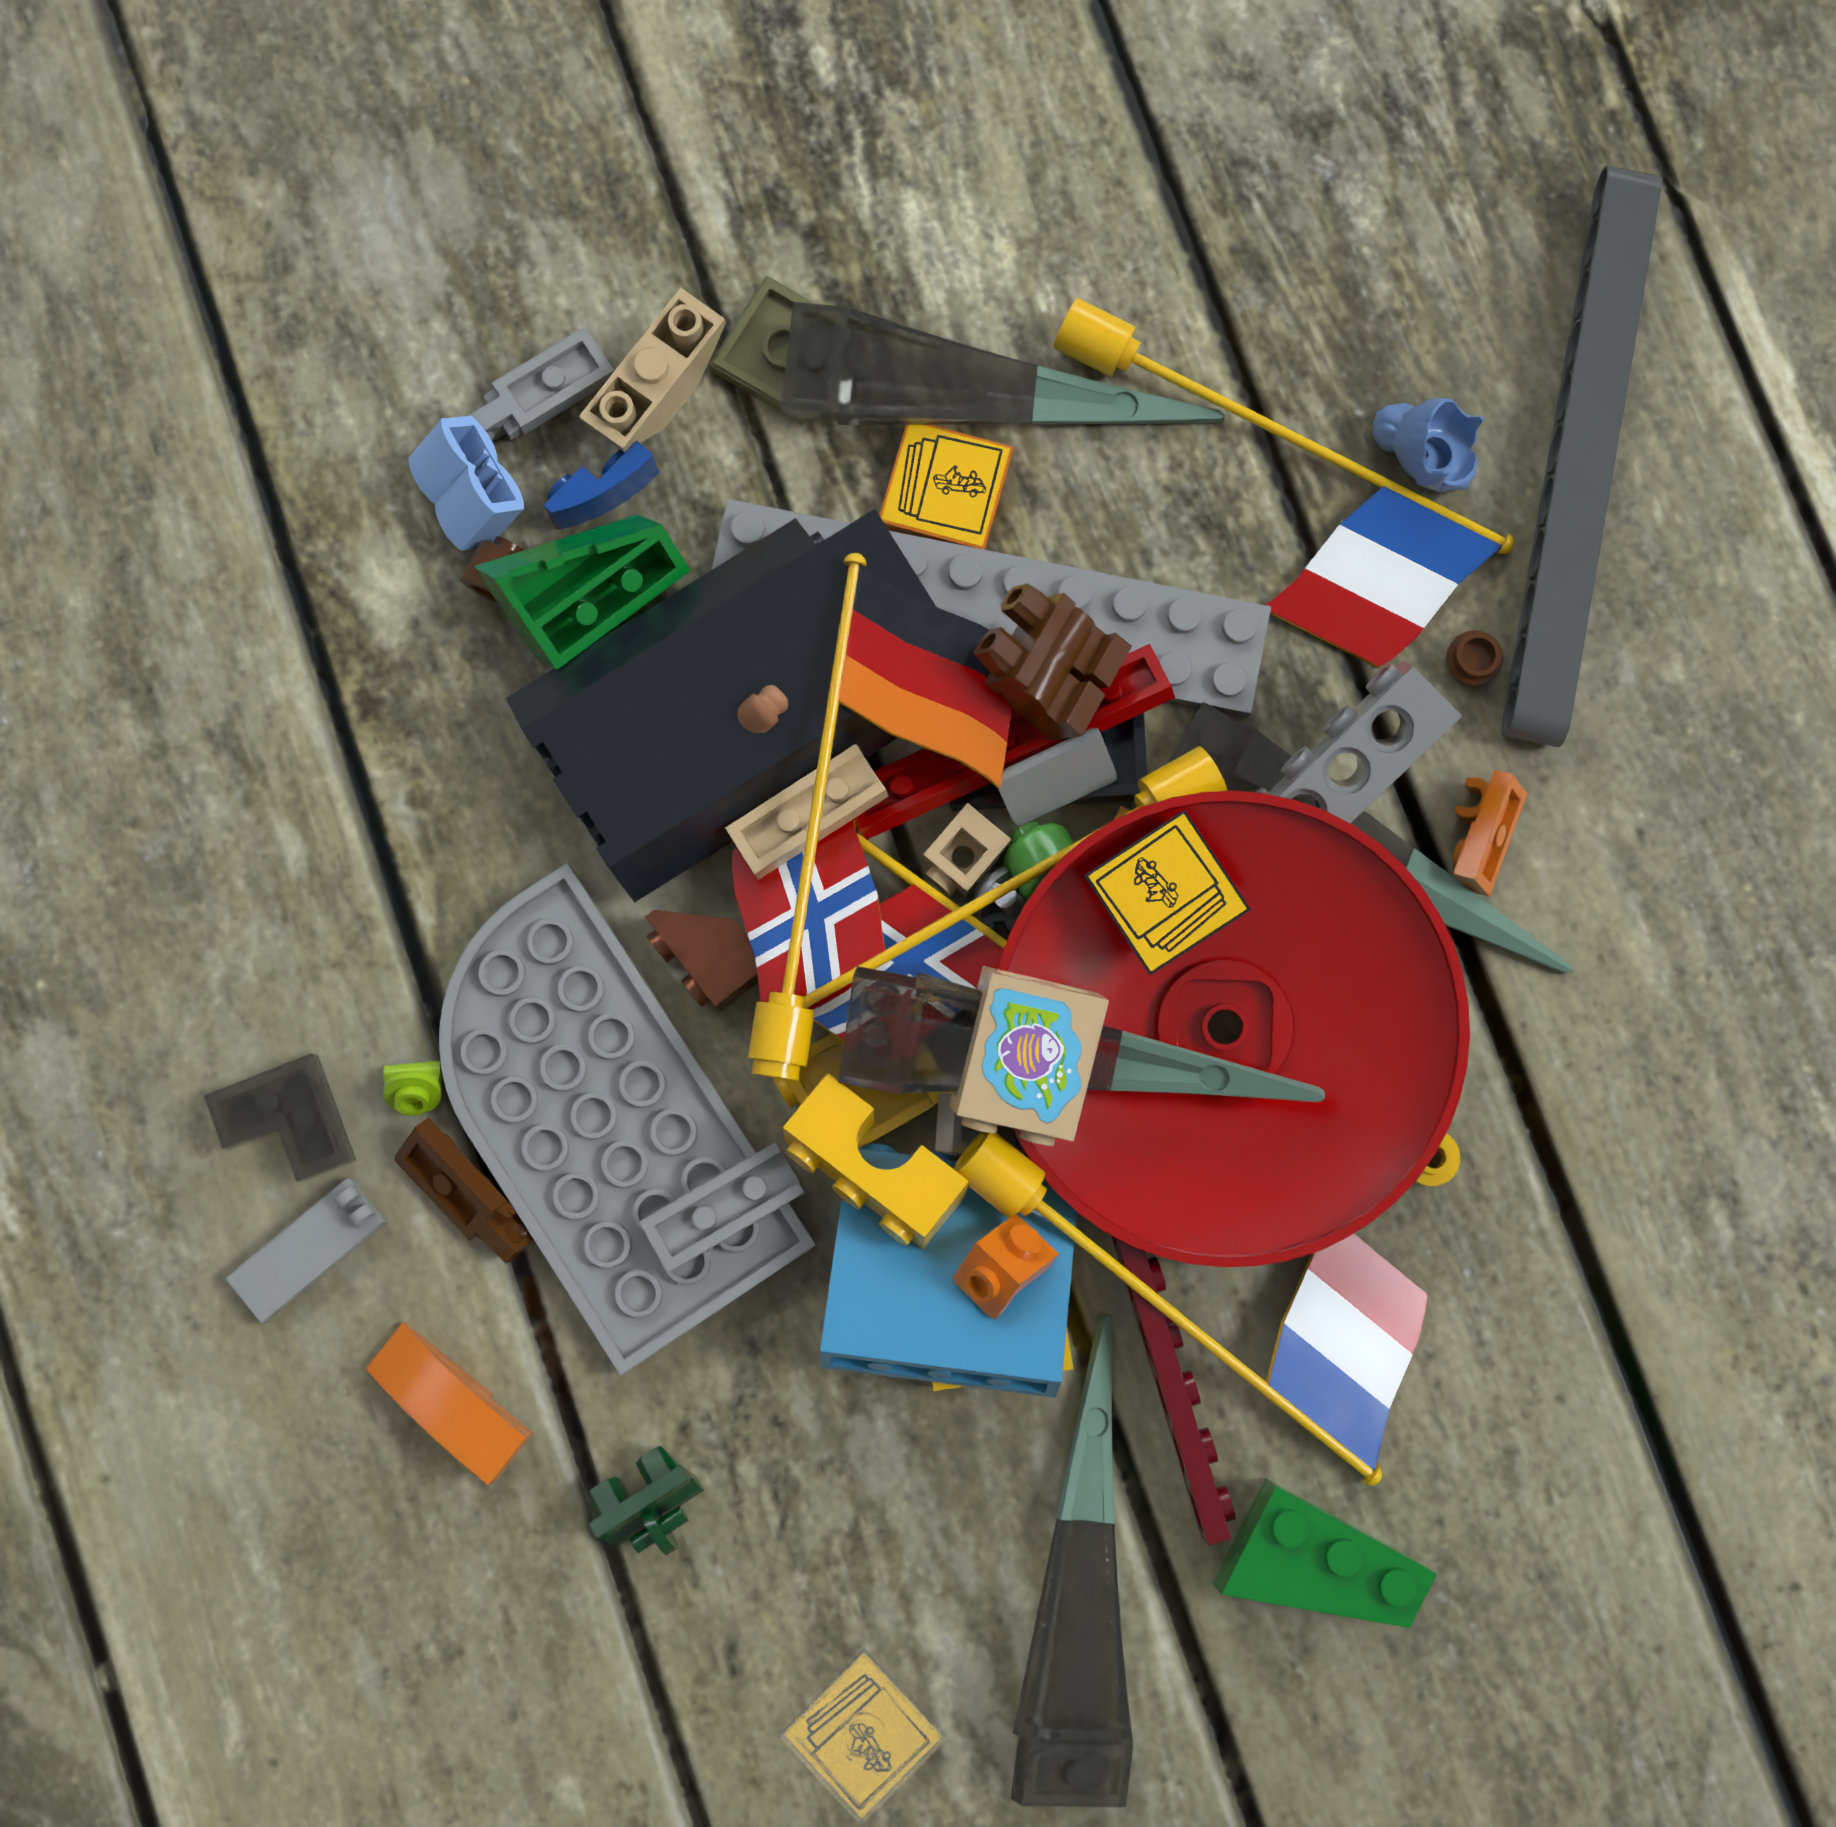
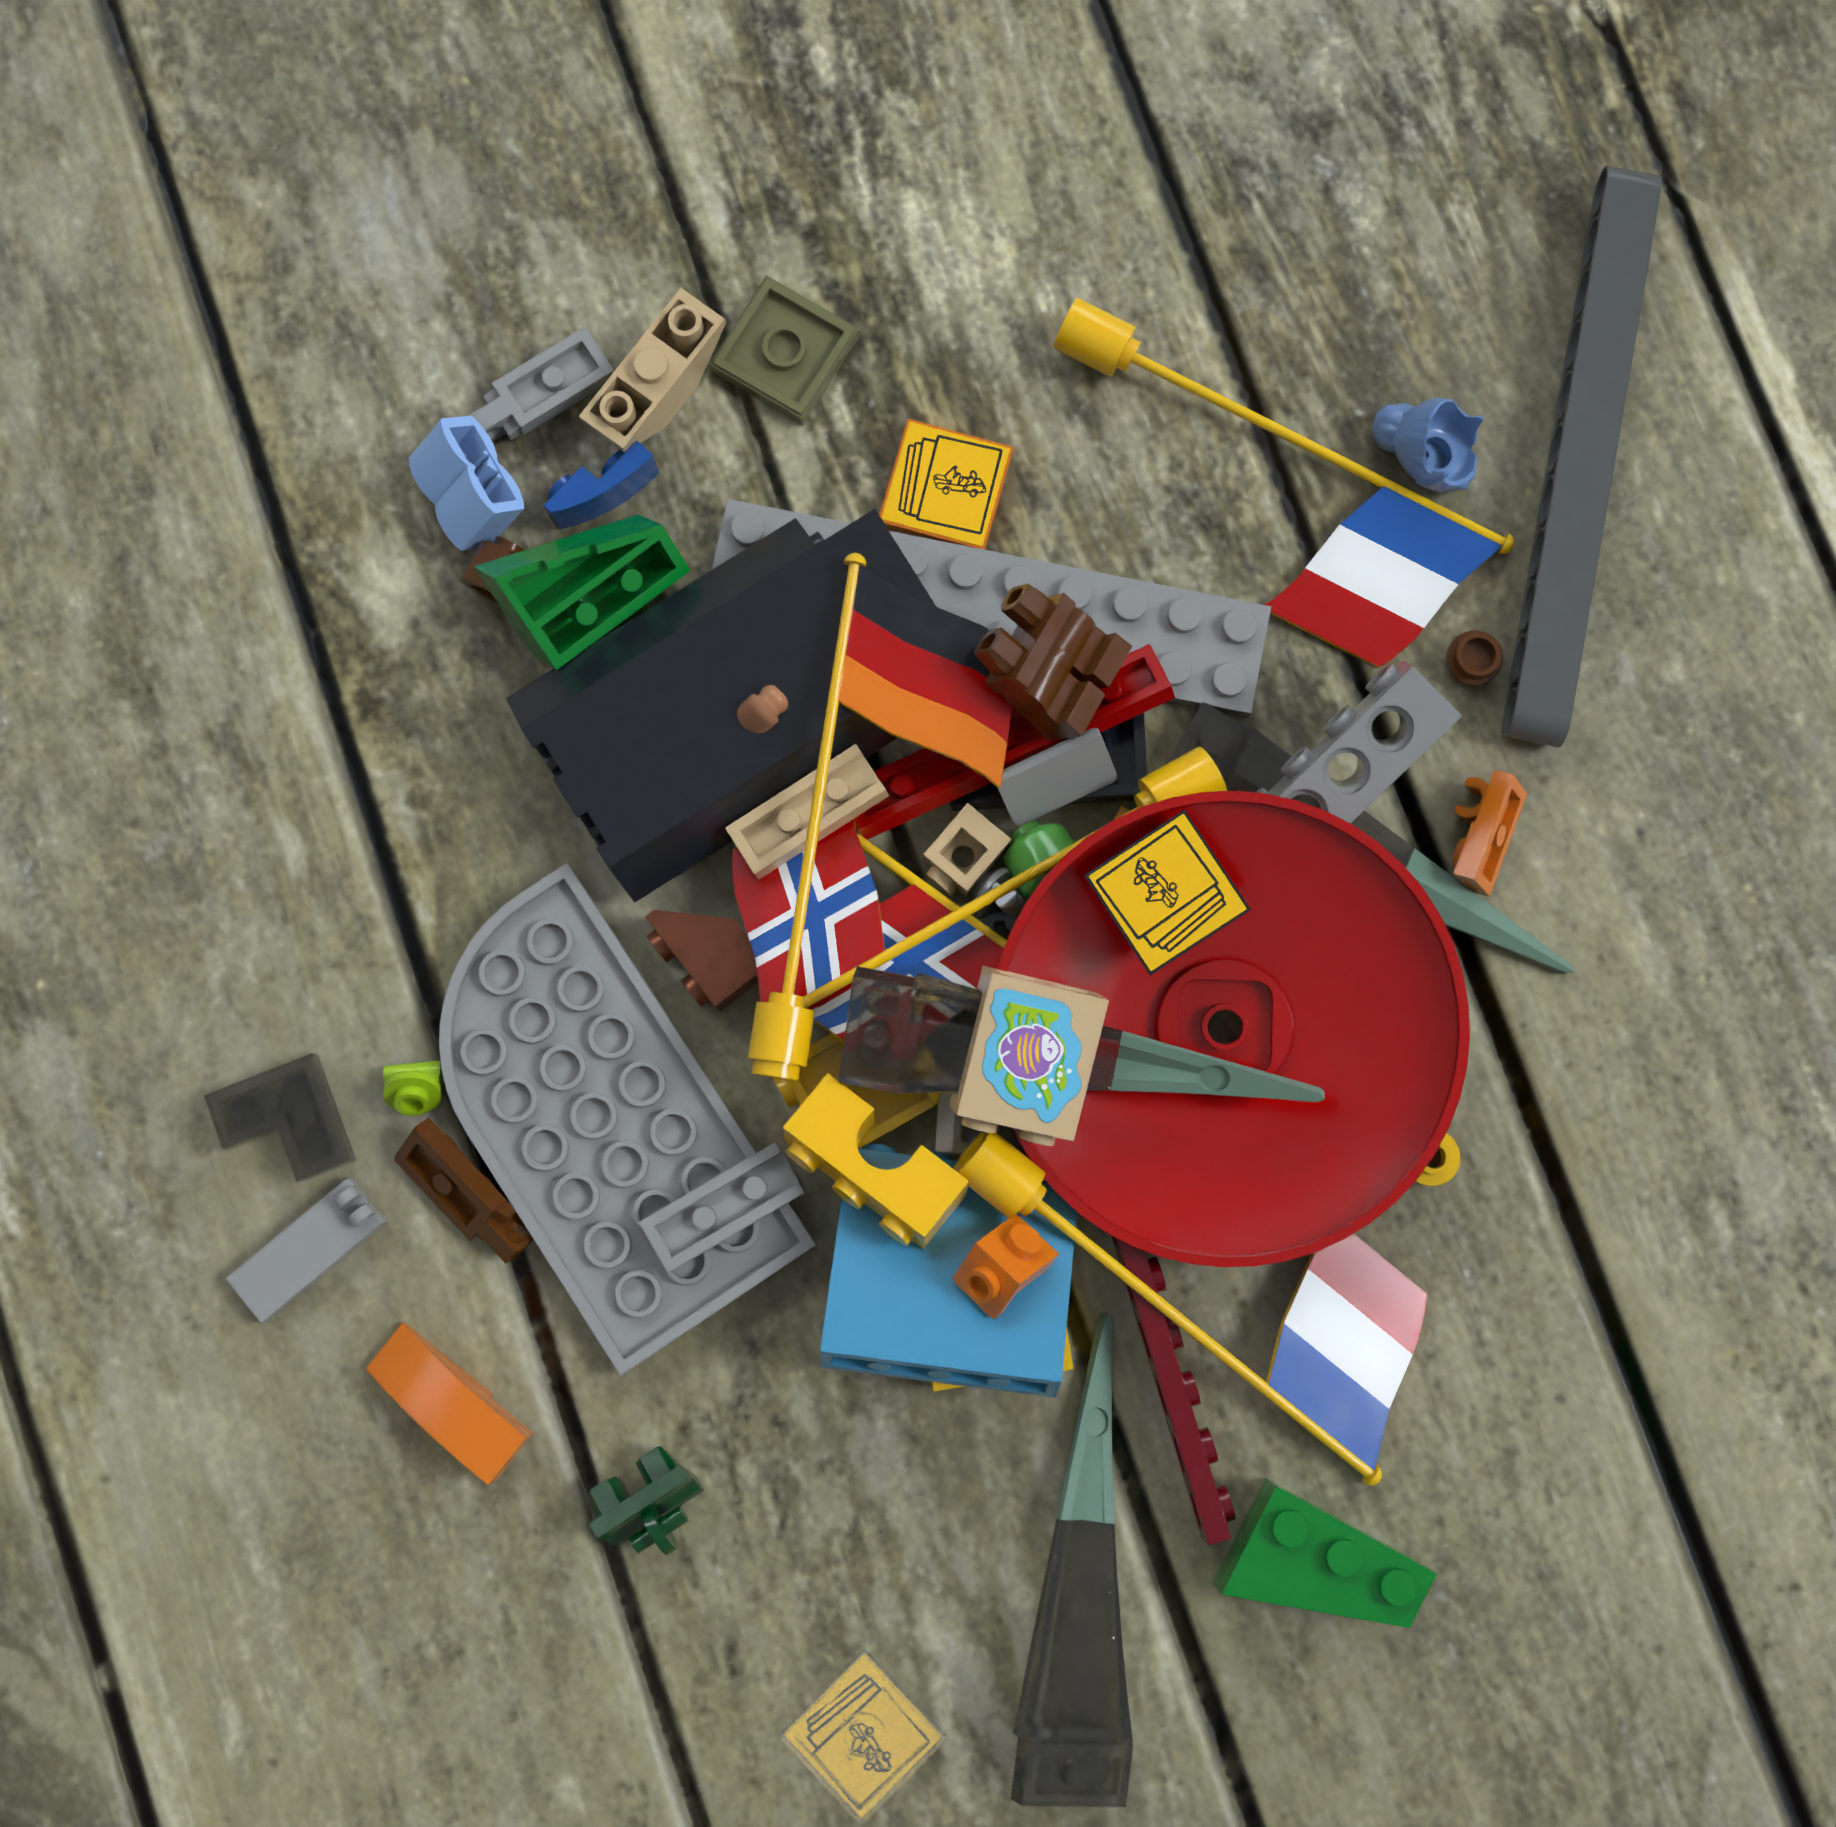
clear smoke plate [781,302,1226,425] -> none

